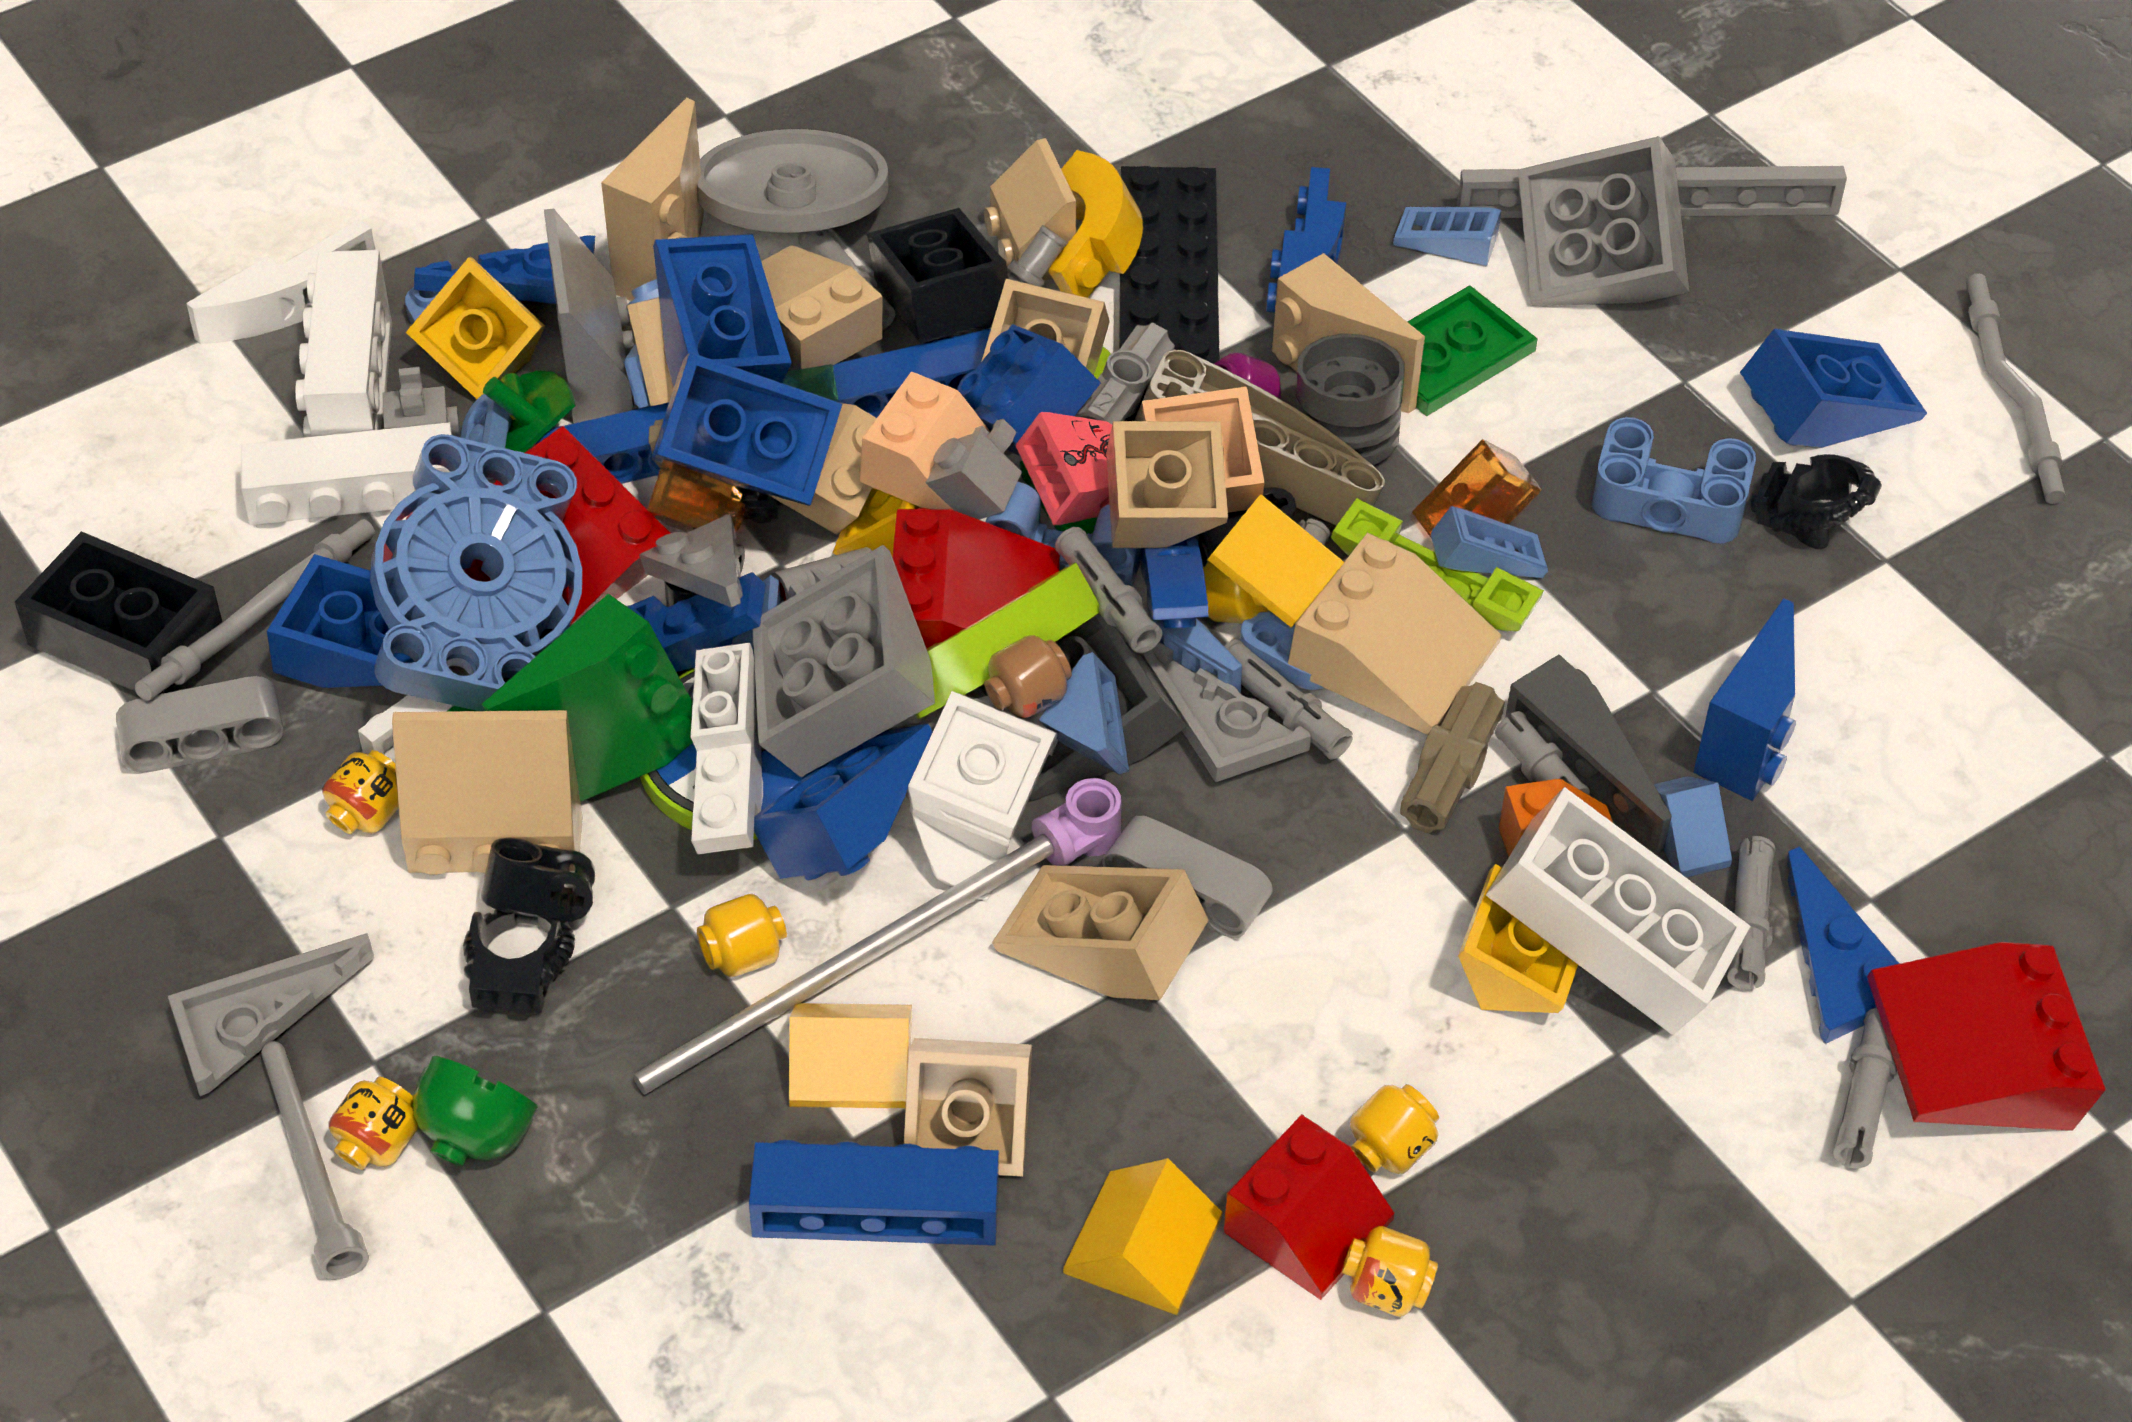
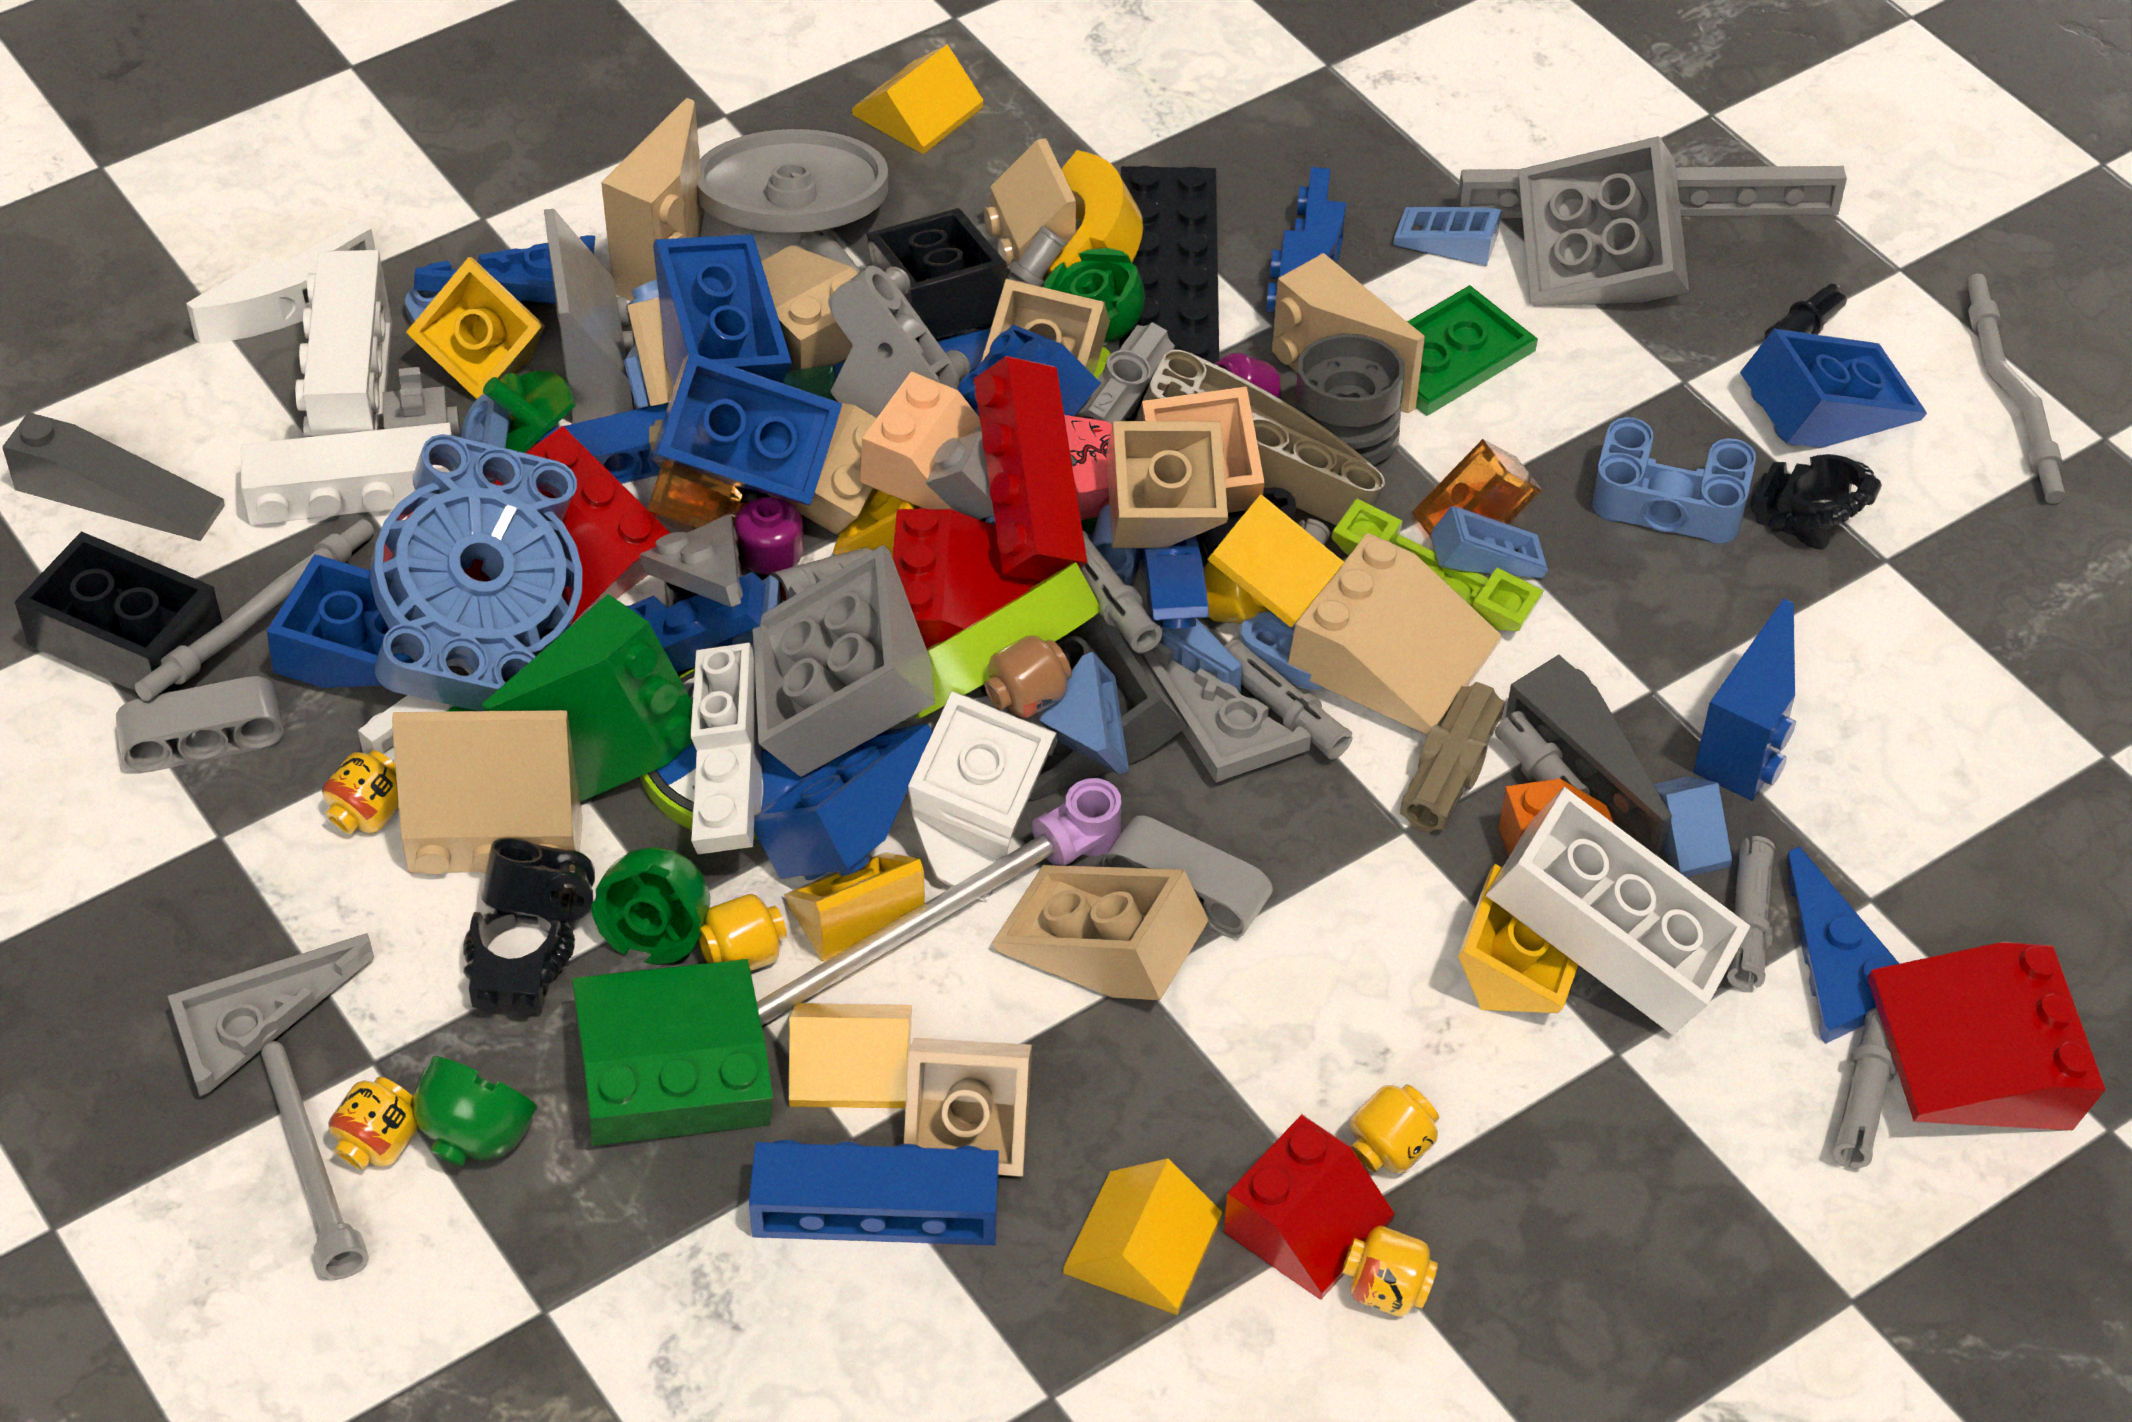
none -> dark grey slope [2,412,225,541]
none -> green slope [572,959,773,1146]
none -> green cylinder [592,847,711,965]
none -> magenta head [734,497,804,575]
none -> yellow slope [784,852,925,962]
none -> light grey piece [828,265,970,418]
none -> yellow slope [852,44,984,155]
none -> red brick [974,356,1088,581]
none -> green cylinder [1044,248,1145,346]
none -> black axle [1765,284,1847,339]

